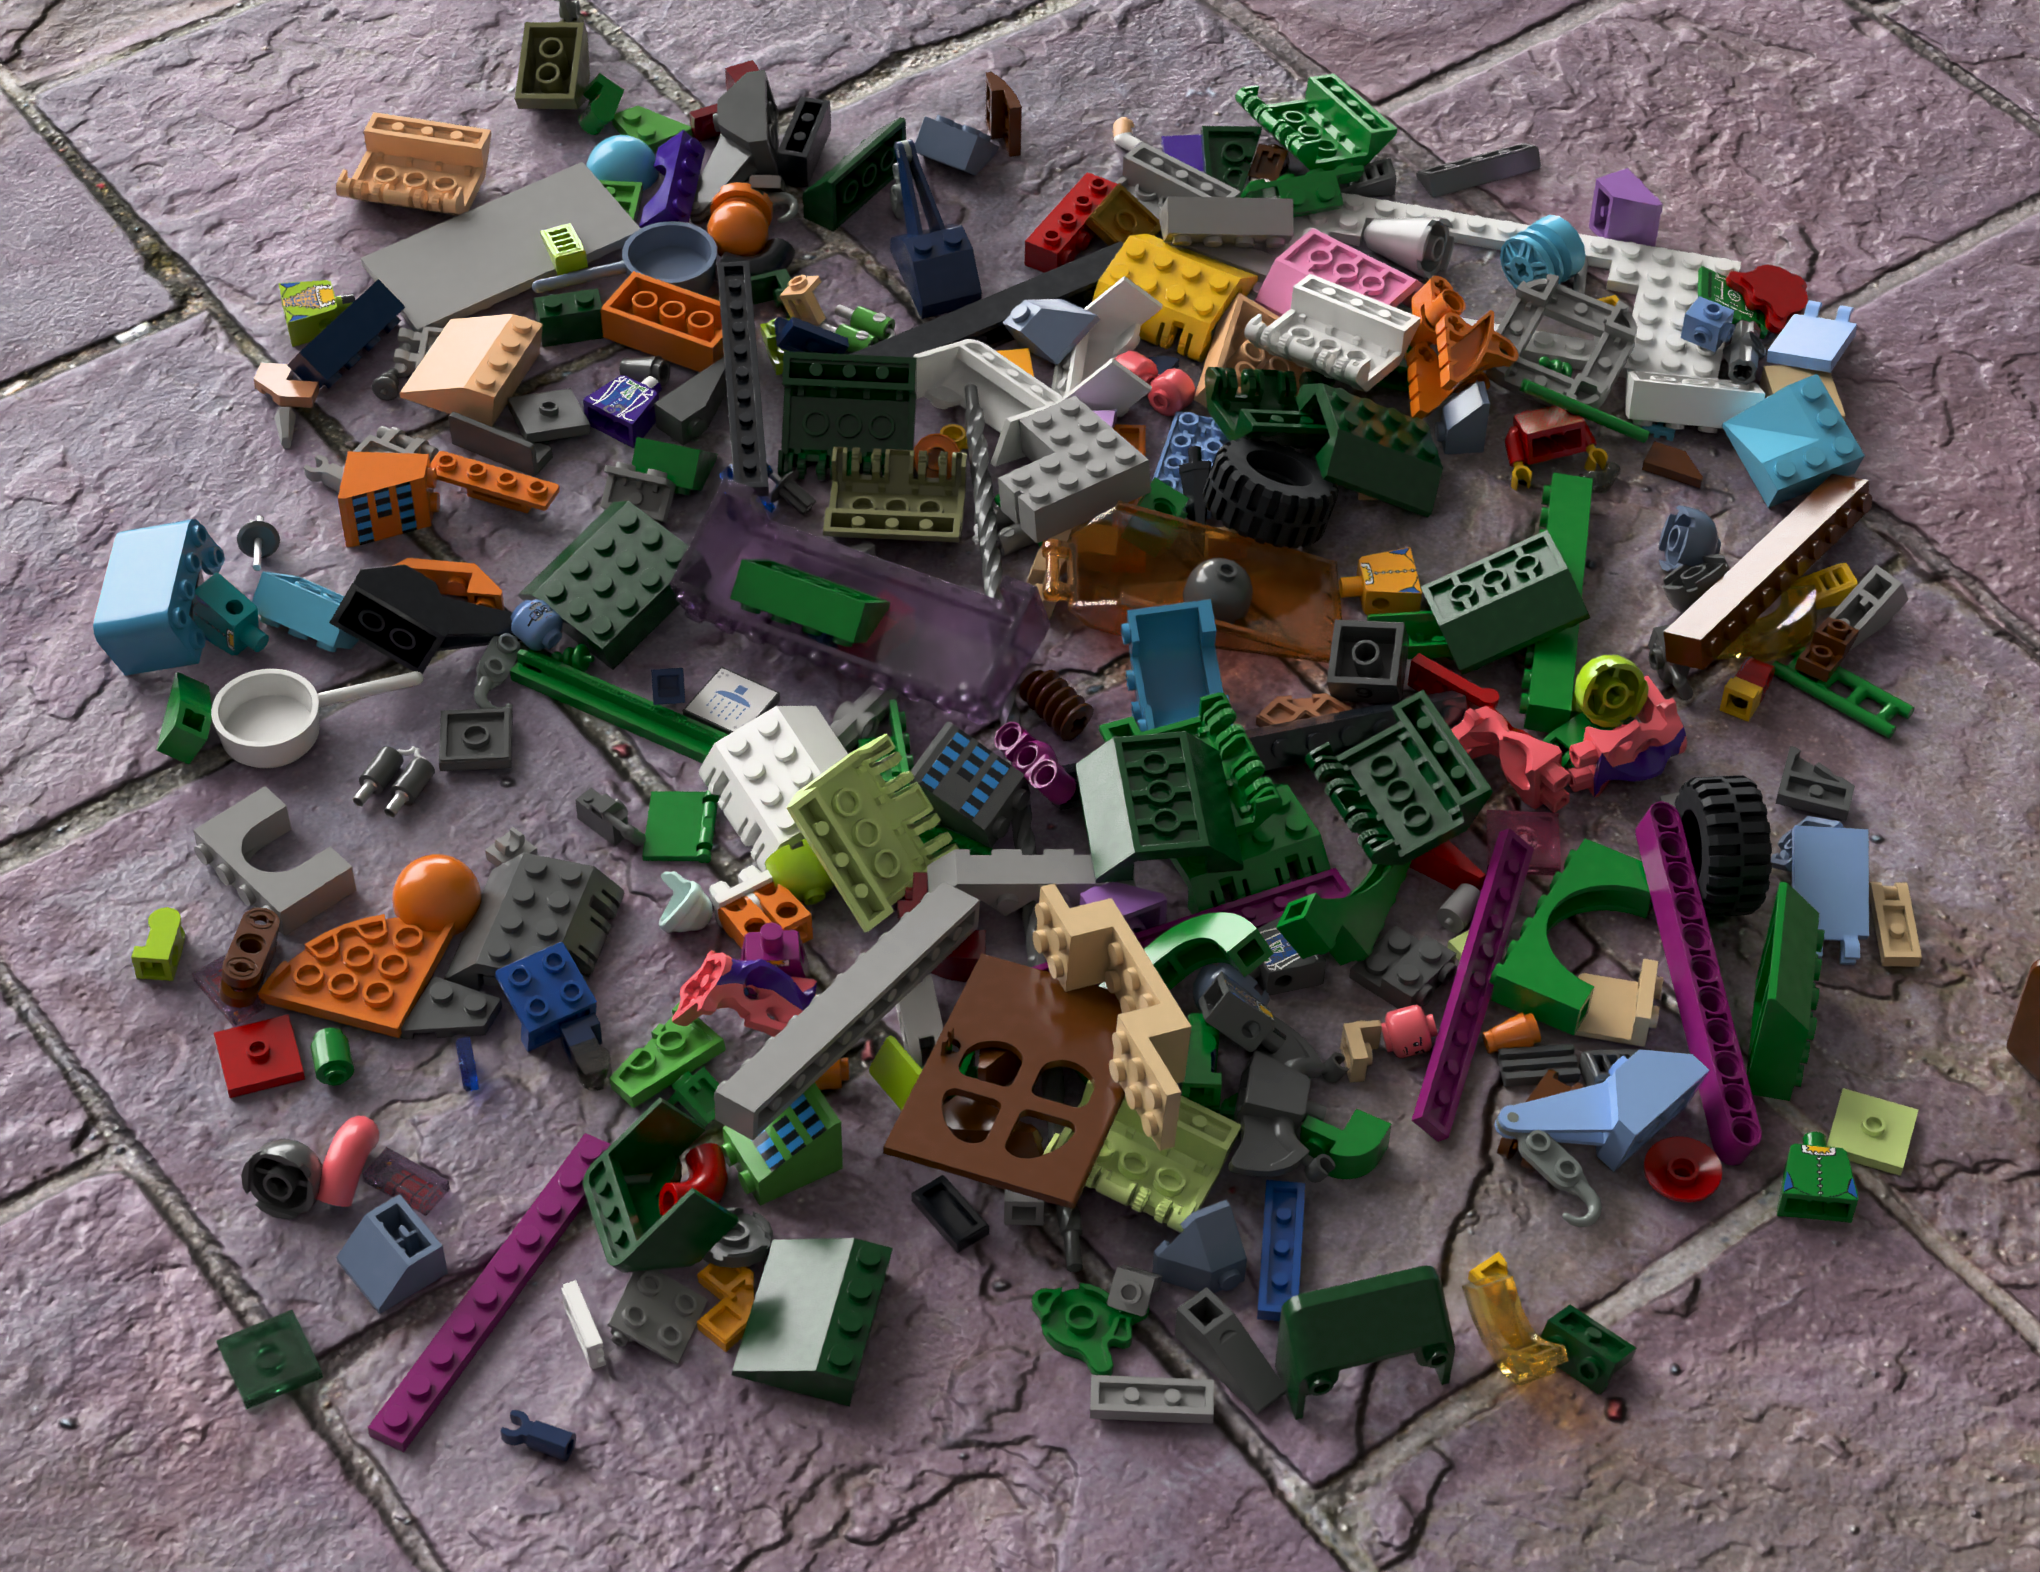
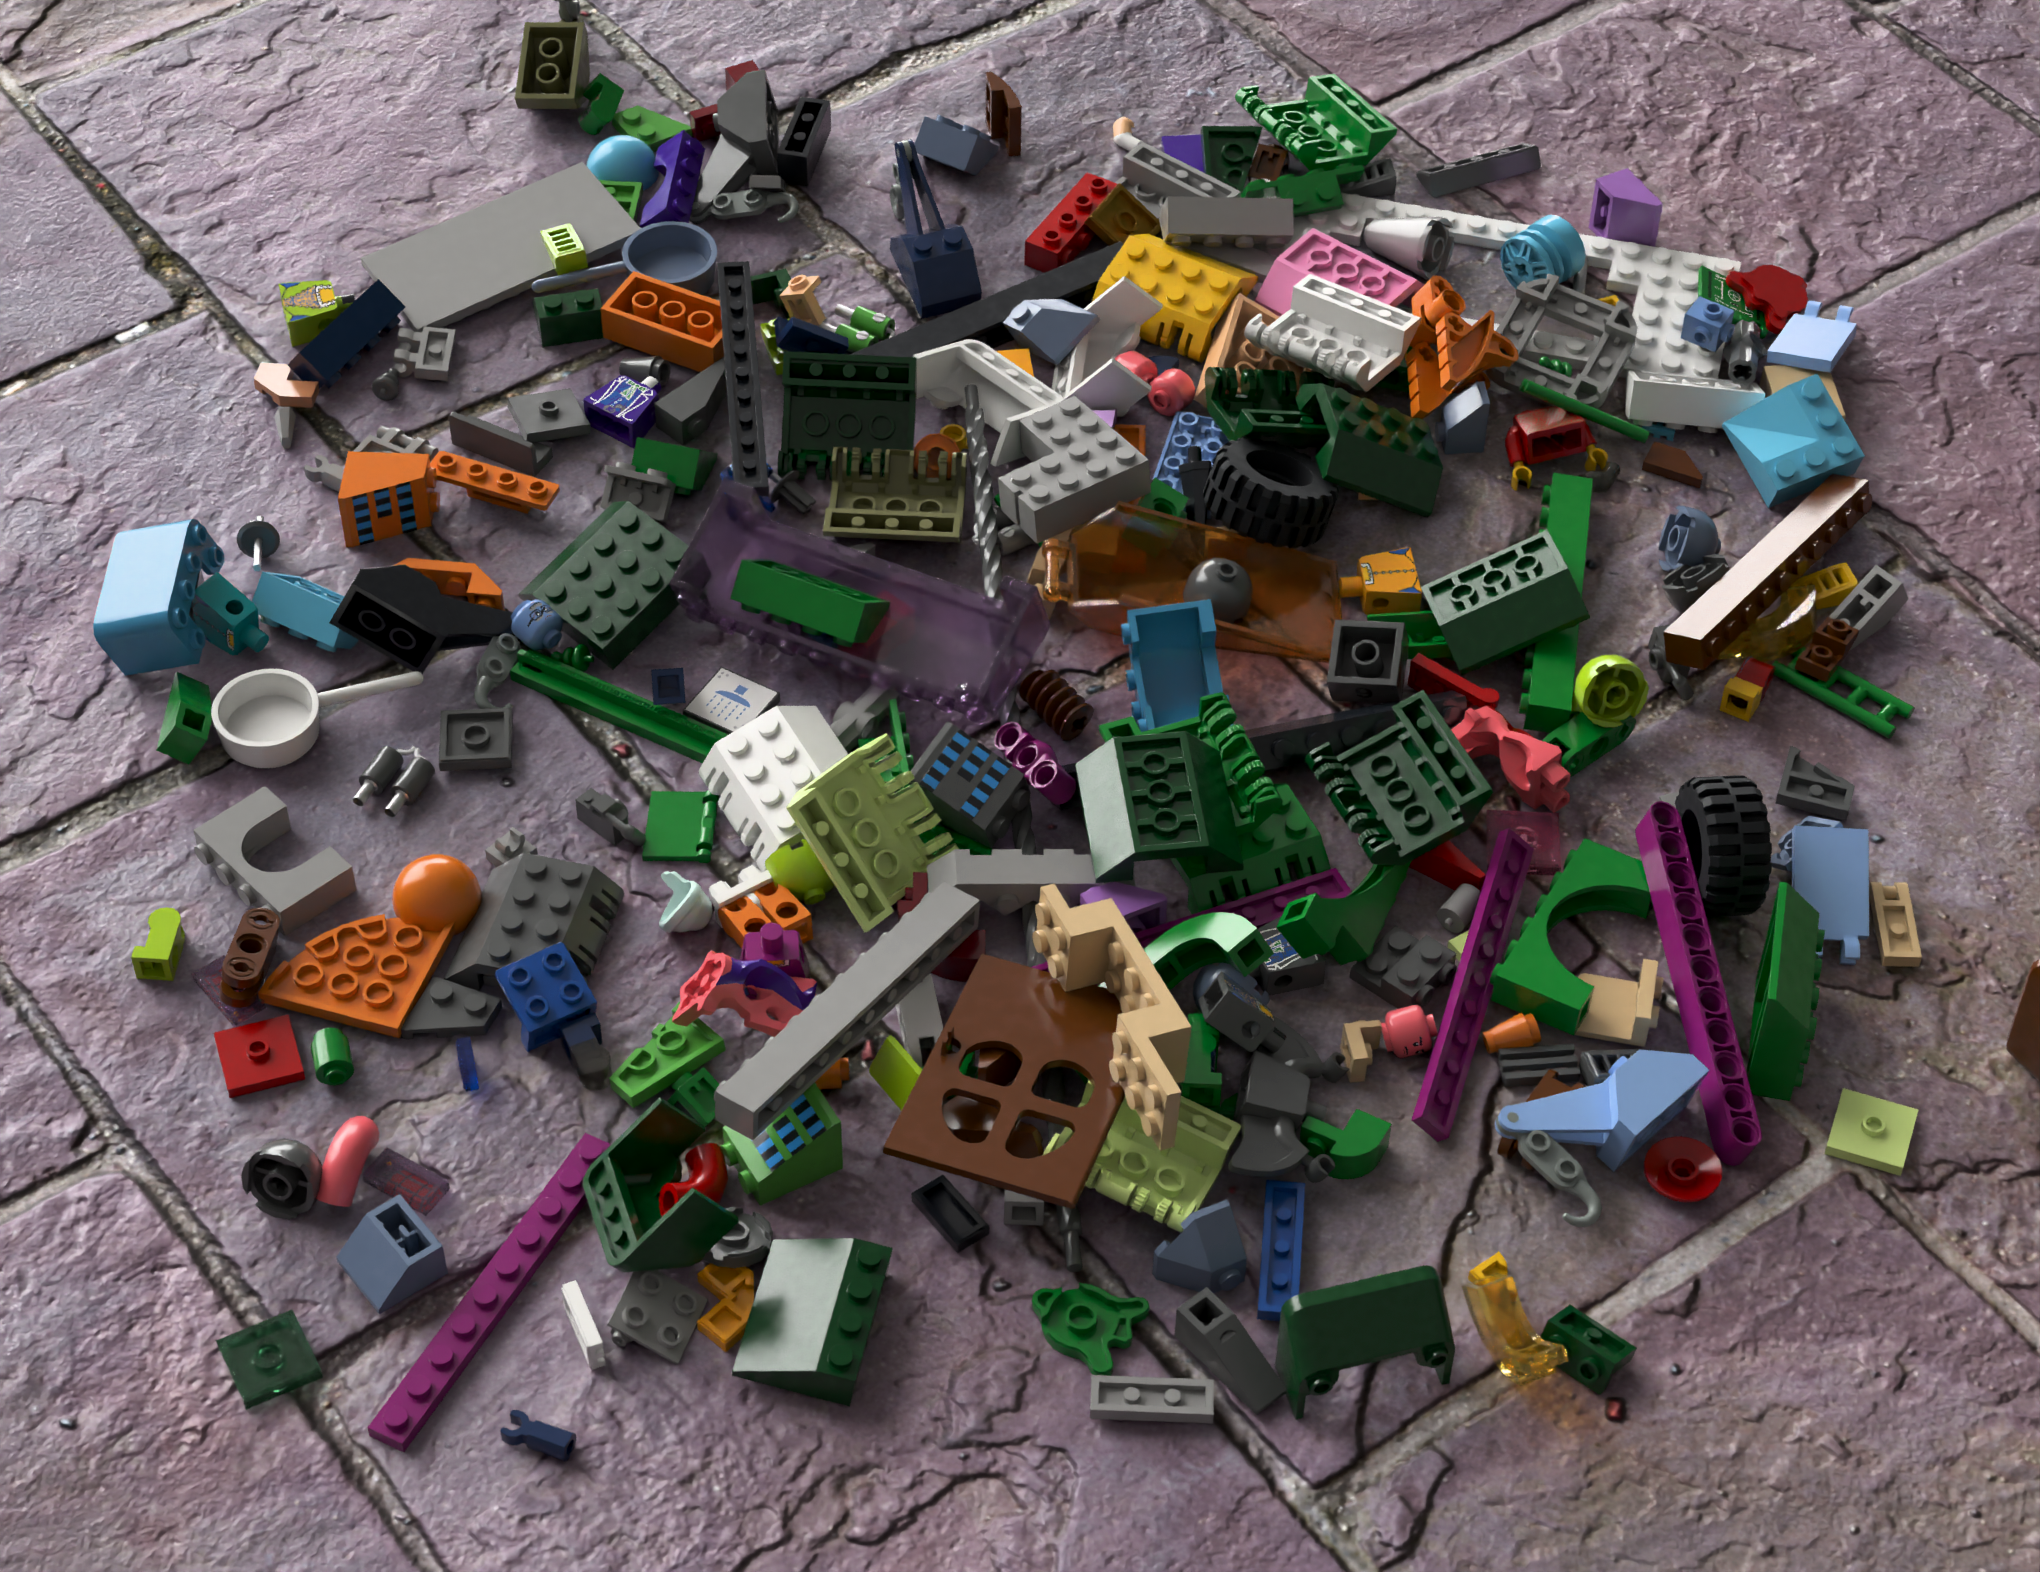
light nougat slope [336,112,491,215] -> none
light nougat slope [400,314,543,427] -> none
orange tile [707,182,773,258] -> none
black cylinder [715,238,795,282] -> none
dark green slope [802,117,906,232] -> none
light grey bracket [1107,1264,1163,1316] -> none
nougat tile [1256,693,1353,727] -> none
coral hips [1566,676,1687,797] -> none
green torso [1776,1132,1858,1223] -> none

